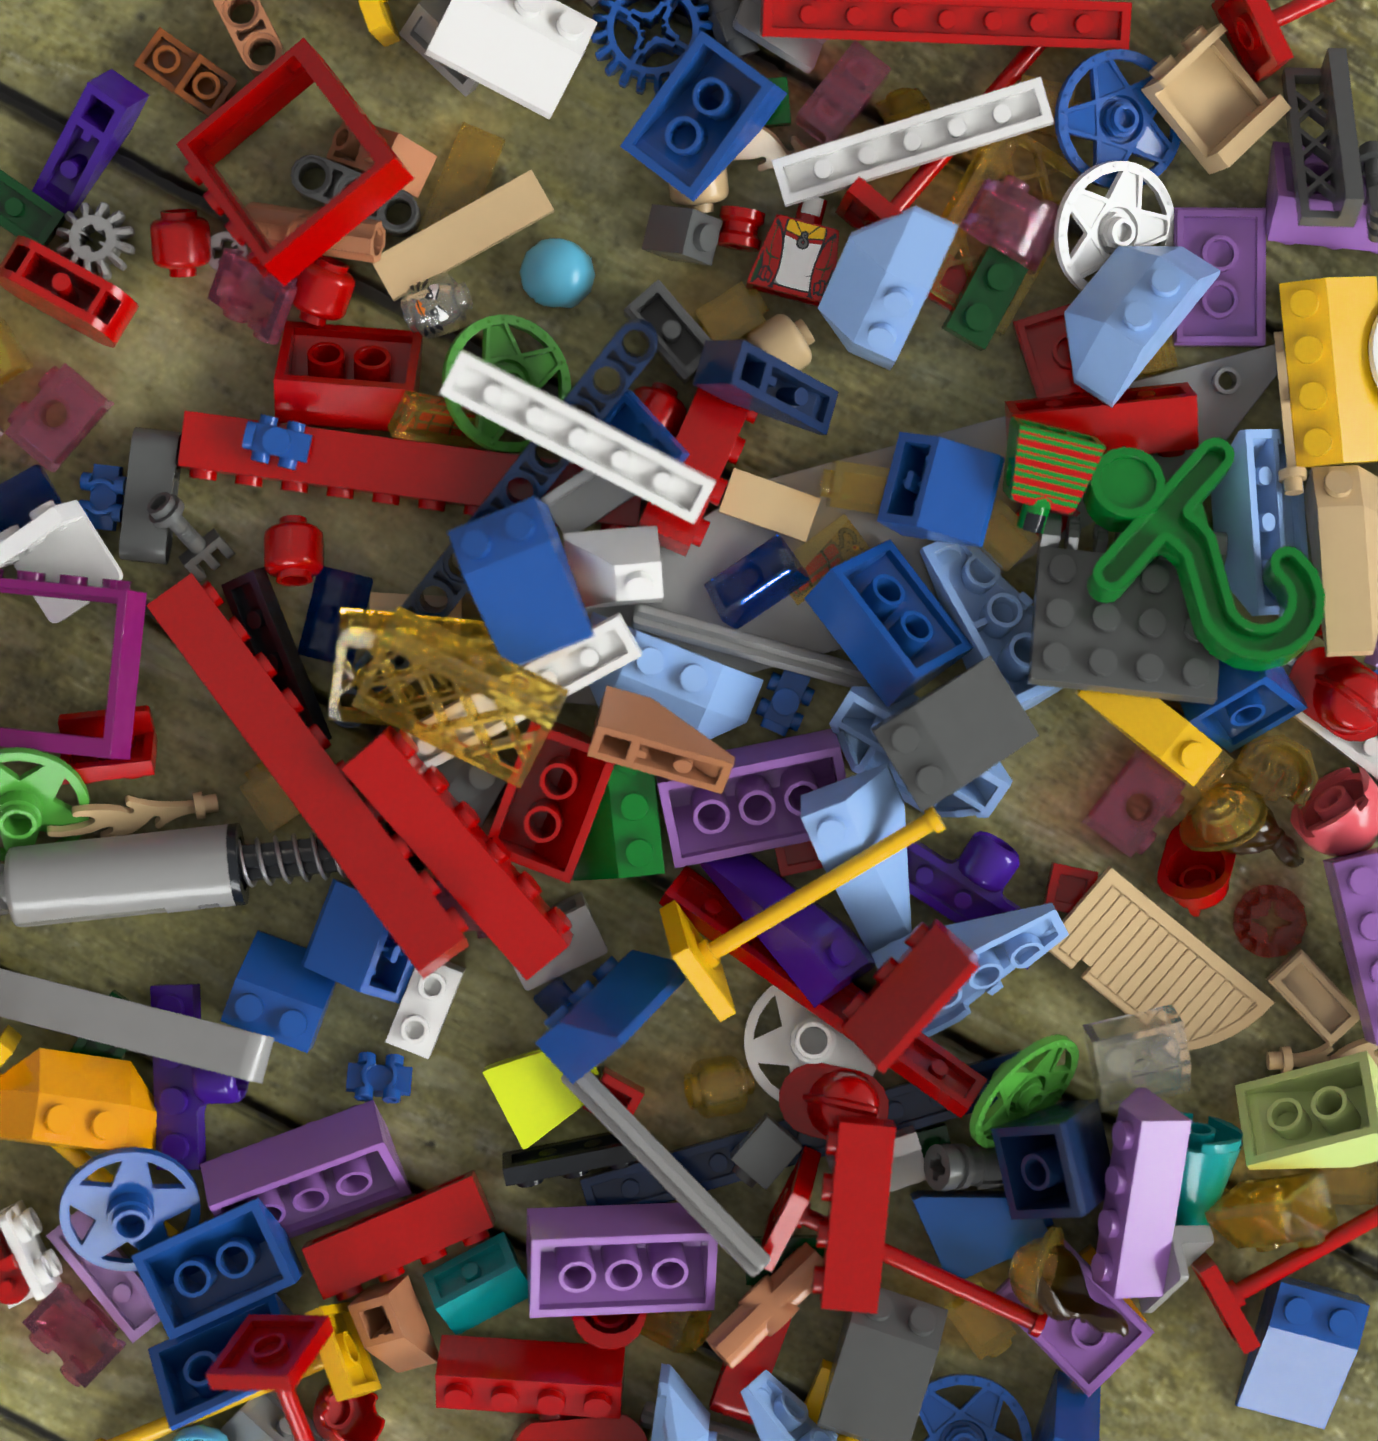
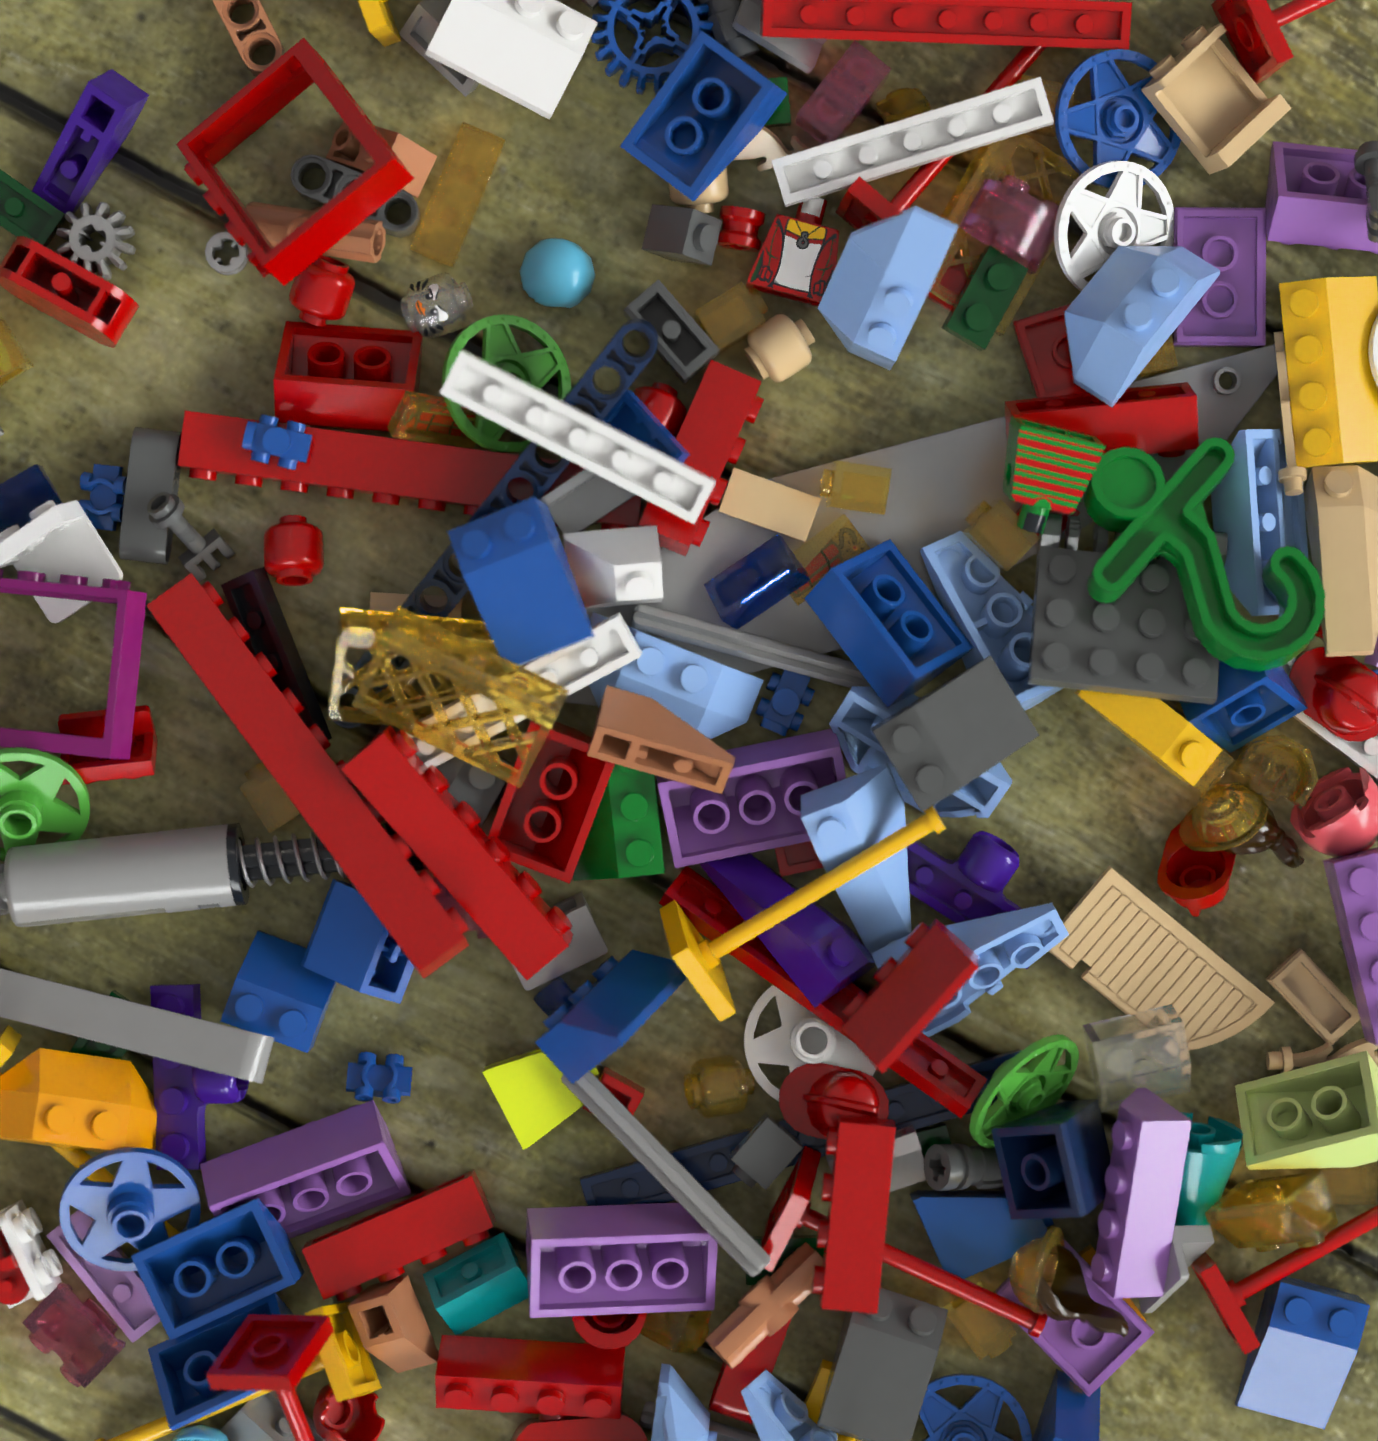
clear pink brick [4,363,115,473] -> none
tan piece [46,791,219,838] -> none
dark orange slope [133,27,238,117] -> none
red head [150,208,211,278] -> none
clear pink cylinder [207,248,298,345] -> none
clear blue slope [298,566,373,667] -> none
tan tile [372,169,554,301] -> none
white brick [385,962,466,1059] -> none
black plate [502,1132,637,1188] -> none
dark blue slope [693,340,839,435] -> none
blue slope [877,432,1005,548] -> none
red plate [1043,862,1099,913] -> none
clear pink brick [1081,750,1187,858] -> none
clear red gear [1233,885,1308,958] -> none
dark grey fence [1282,48,1365,227] -> none

